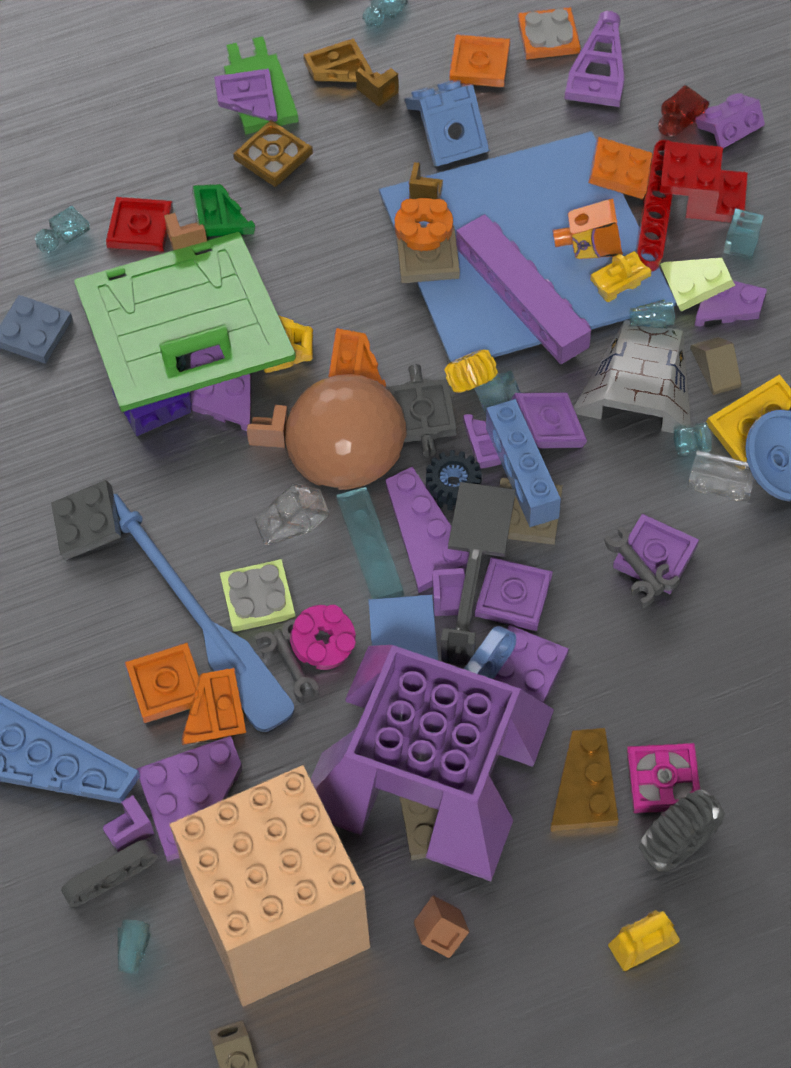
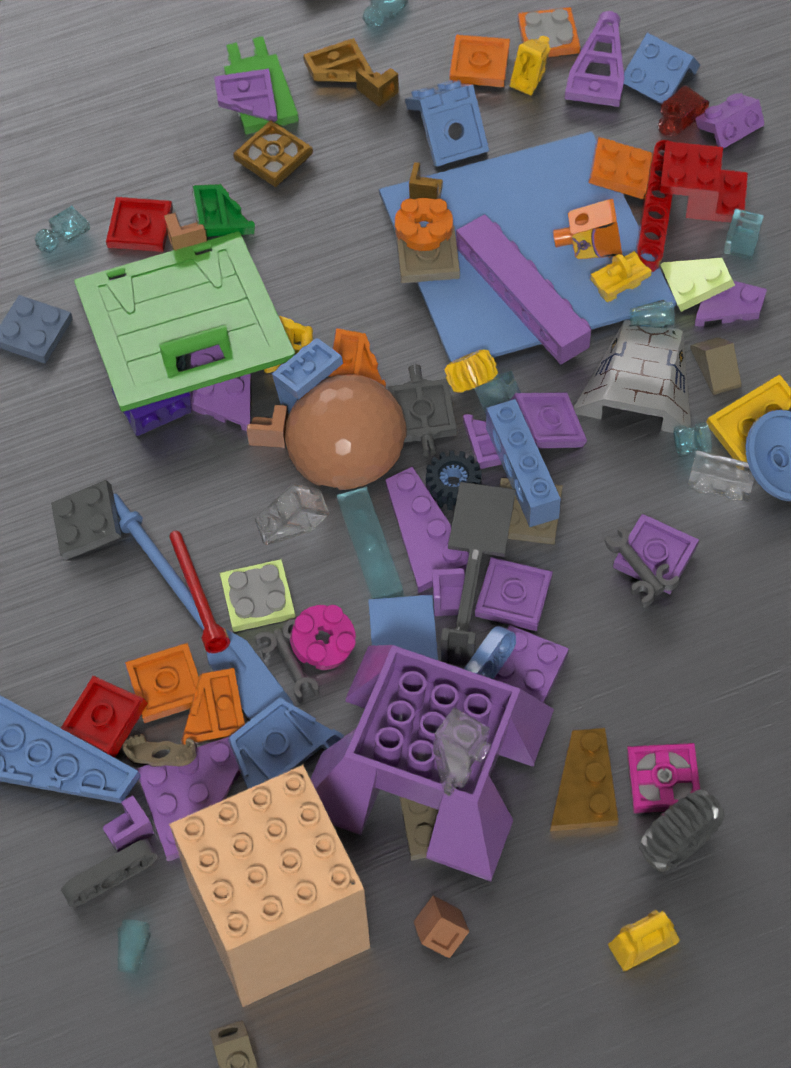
none -> red tile [61,675,148,758]
none -> dark tan piece [122,734,197,767]
none -> red piece [169,530,230,653]
none -> medium blue wing [228,697,344,789]
none -> medium blue bracket [272,338,343,414]
none -> clear slope [433,707,491,797]
none -> yellow piece [510,36,550,96]
none -> medium blue bracket [624,33,700,106]

